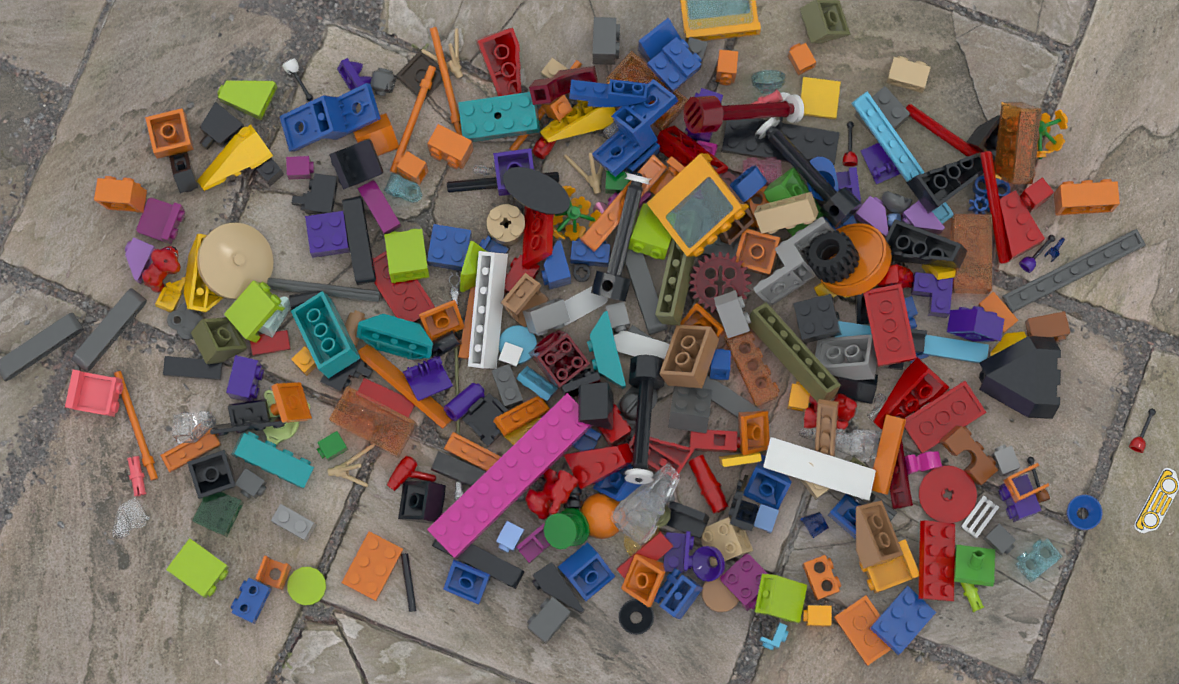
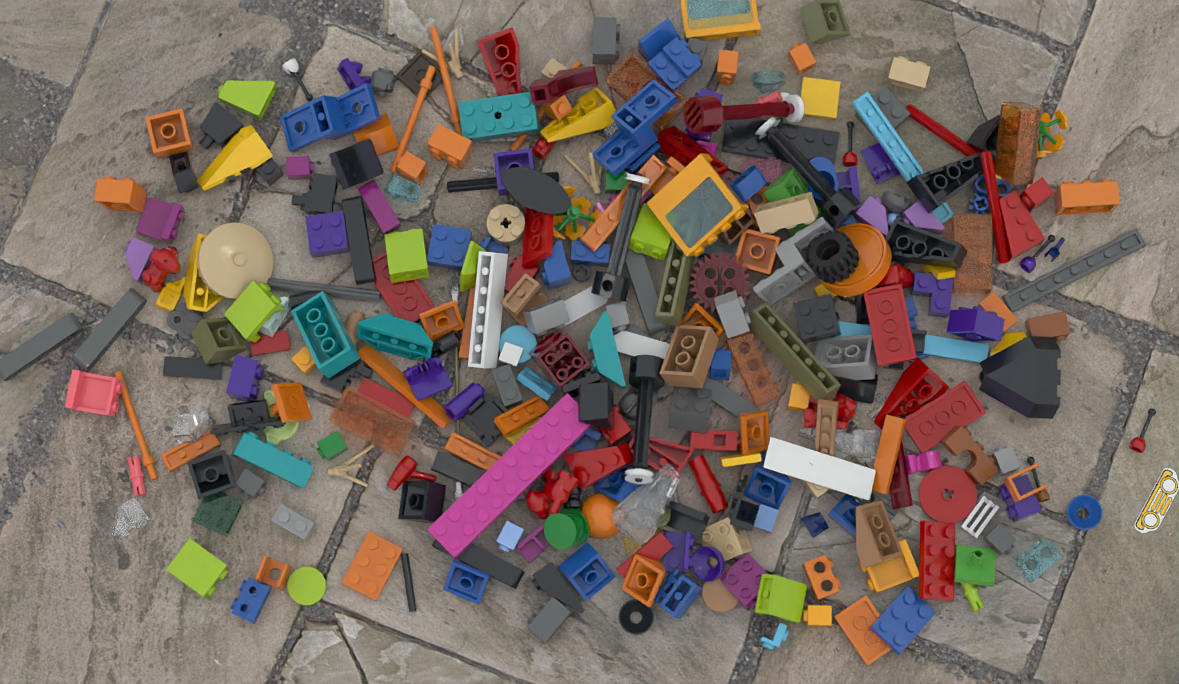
blue slope [569,79,648,107] -> none

